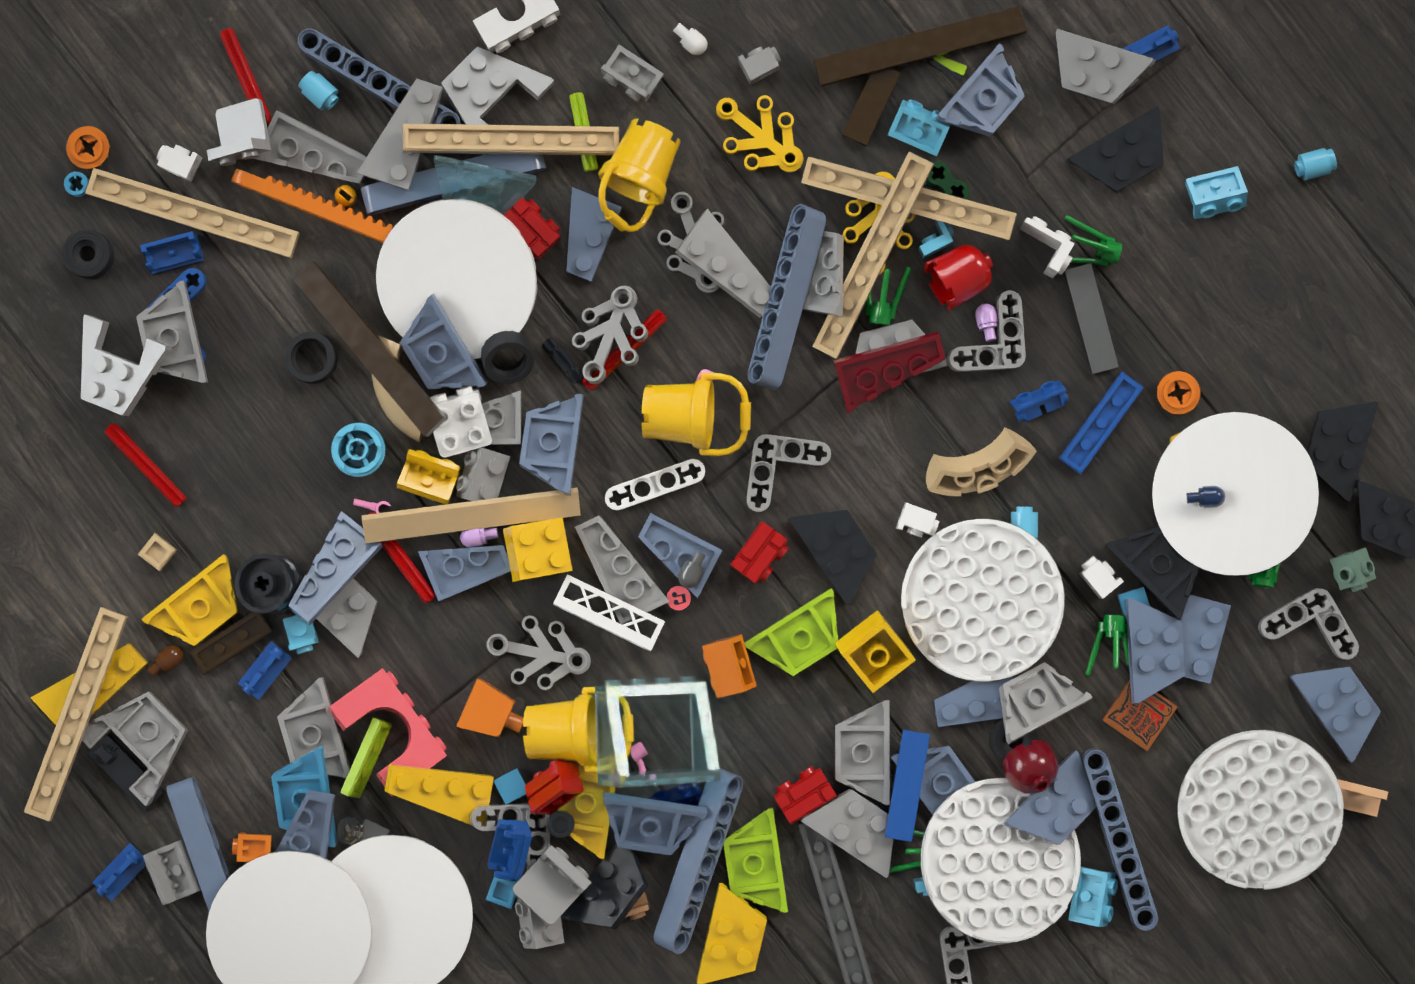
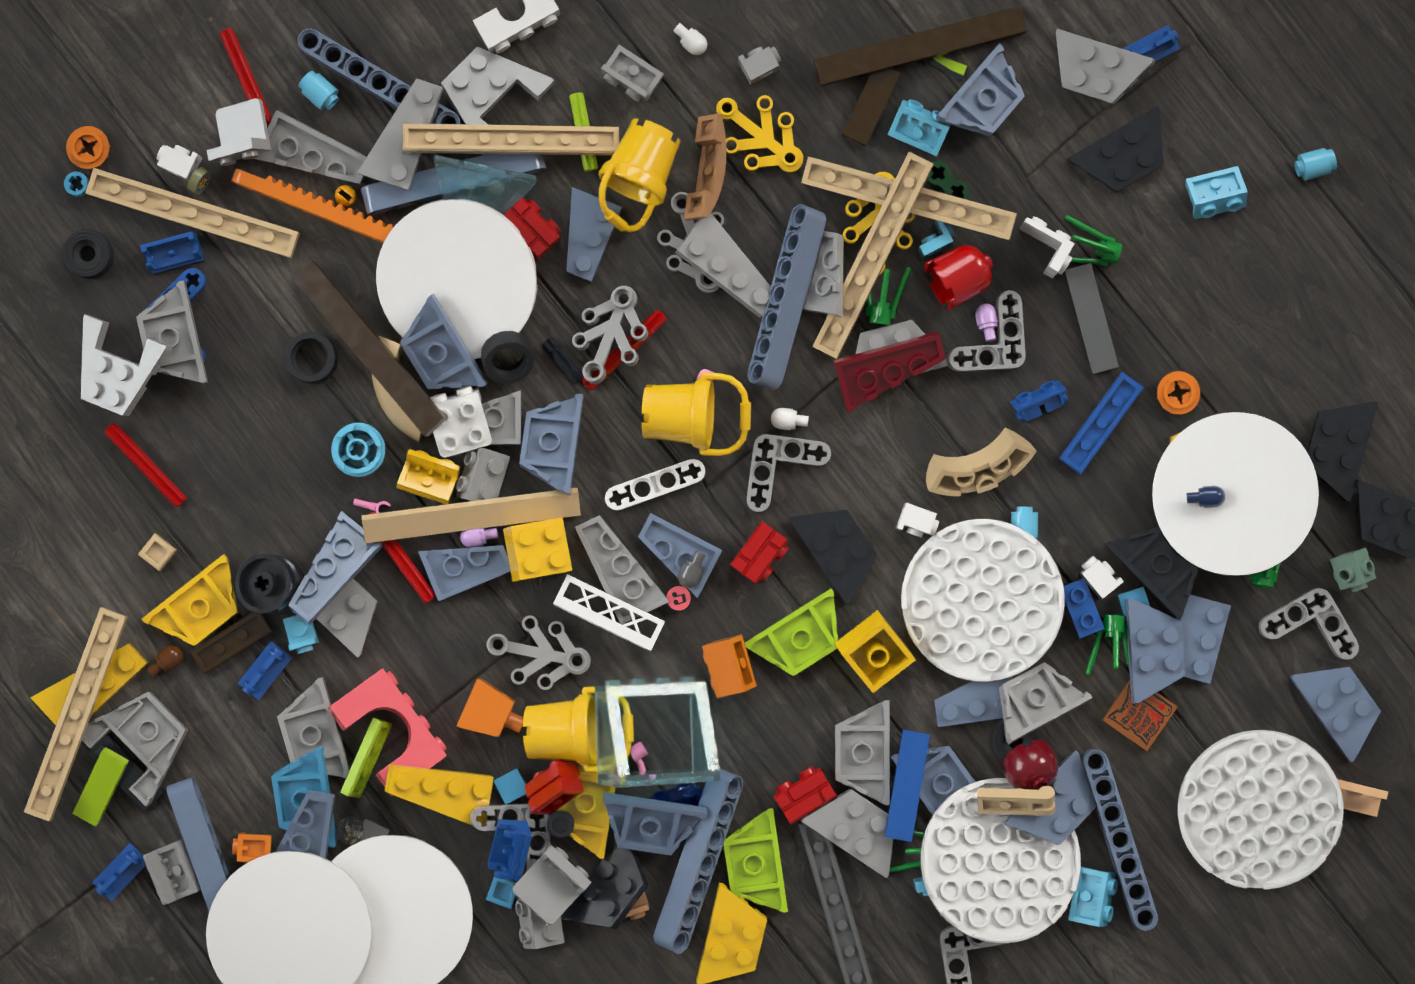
none -> lime tile [72,747,129,827]
none -> olive tile [187,167,211,195]
none -> medium nougat slope [684,113,726,221]
none -> white cylinder [771,408,809,430]
none -> tan plate [977,786,1056,816]
none -> blue hinge [1063,578,1105,638]

